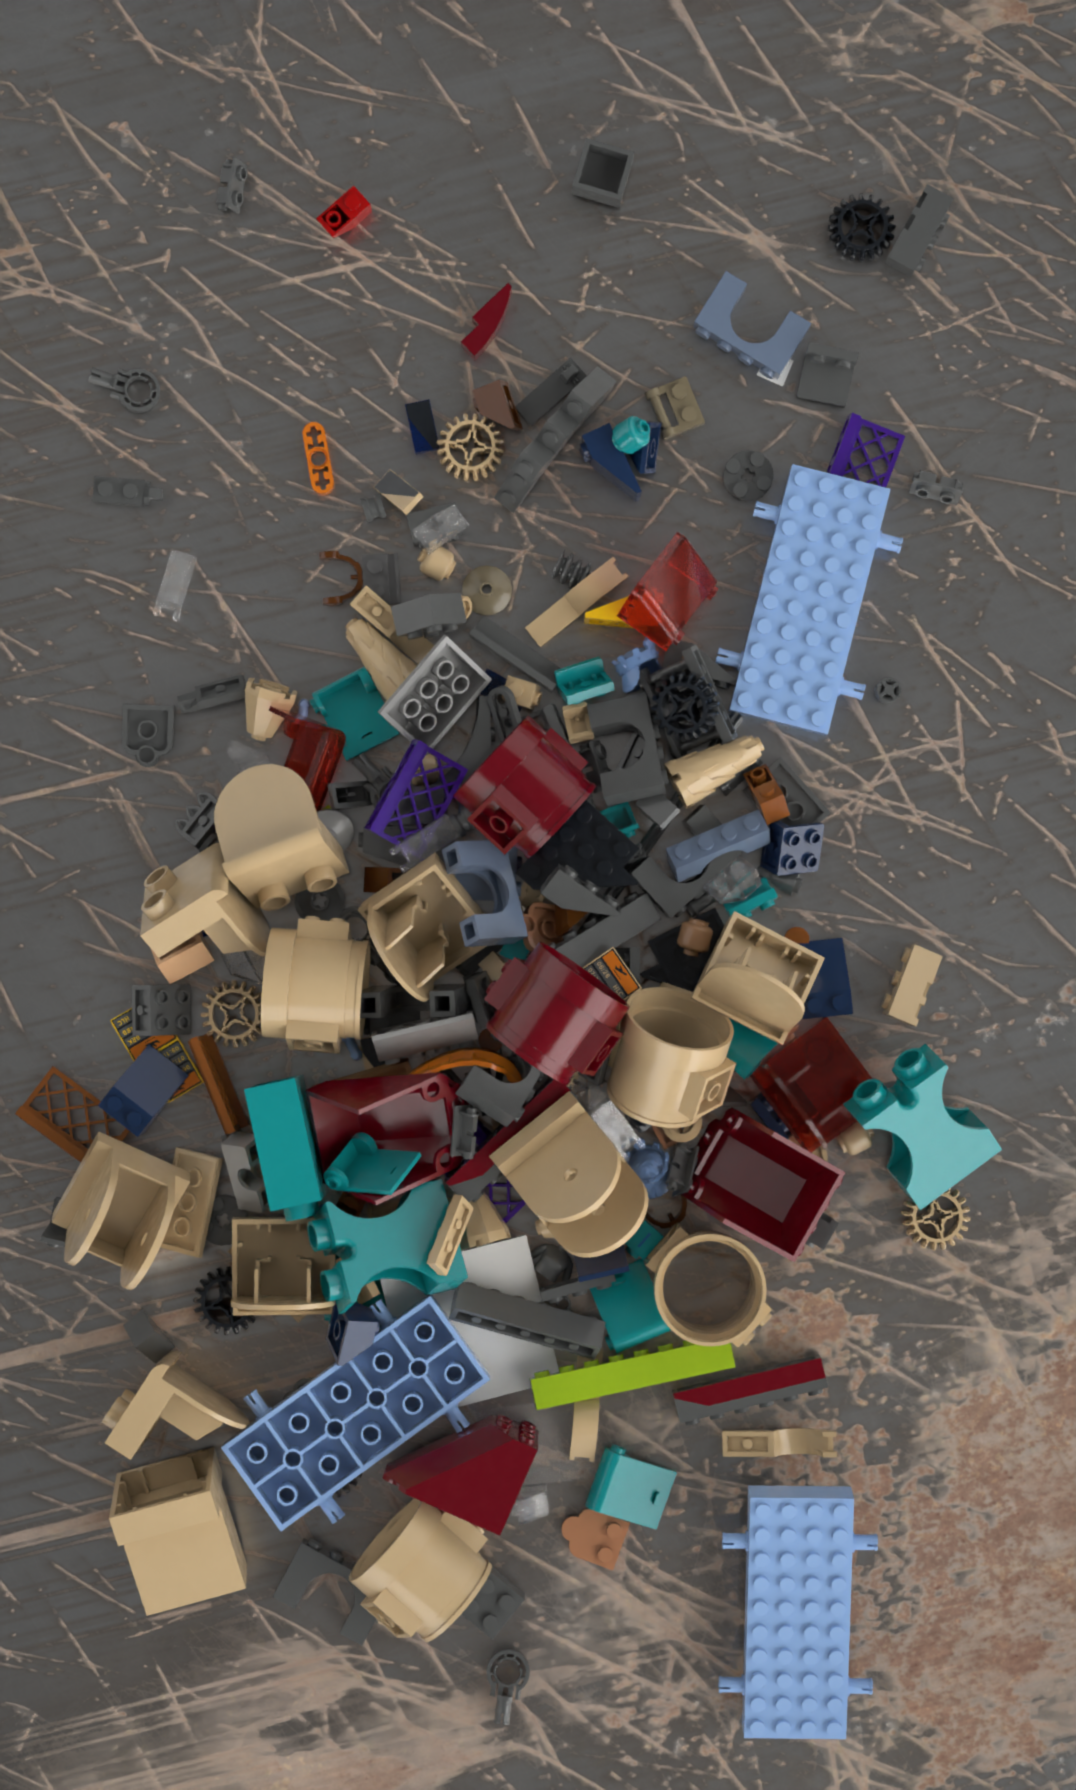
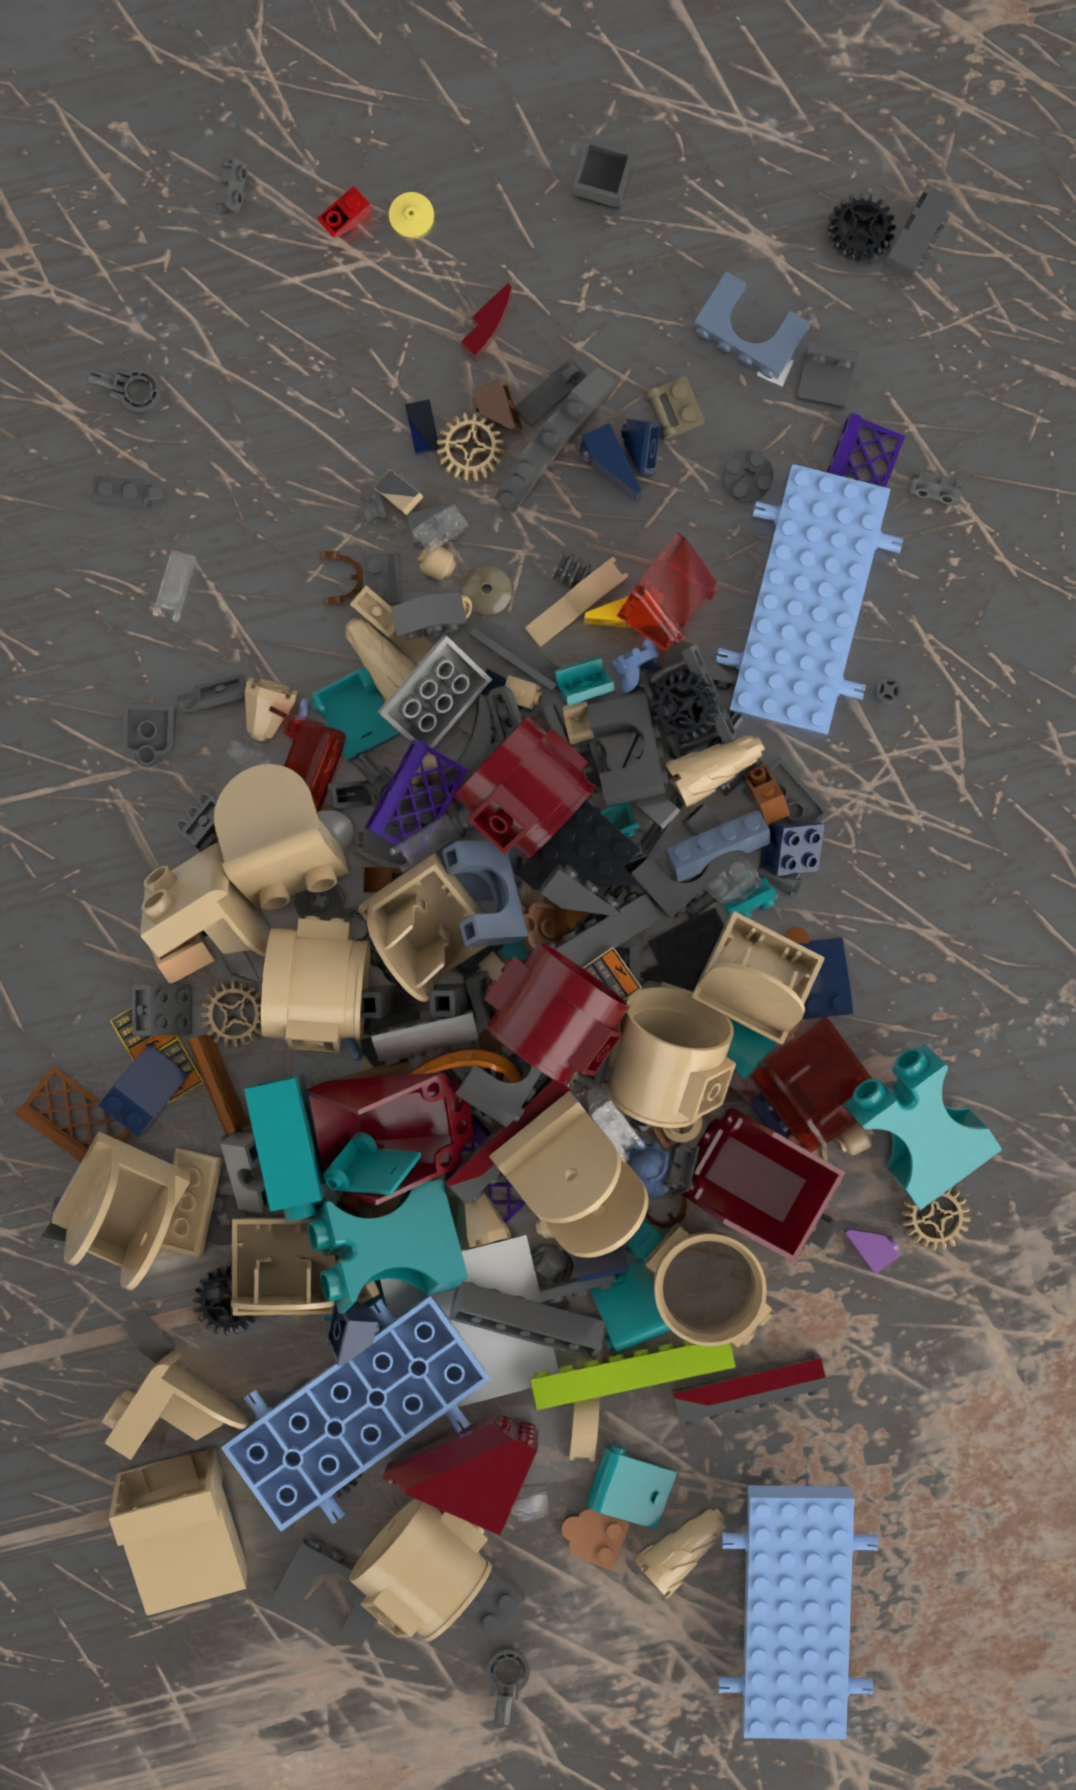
orange beam [302,422,335,496] -> none
tan plate [427,1194,474,1276] -> none
dark grey hinge [450,1104,479,1159] -> none
teal head [612,416,650,454] -> none
medium nougat head [677,918,713,957] -> none
tan piece [722,1428,837,1457] -> none
tan wedge [881,944,943,1027] -> none
none -> light yellow piece [389,192,434,238]
none -> tan cone [633,1509,727,1599]
none -> medium lavender slope [843,1228,900,1274]

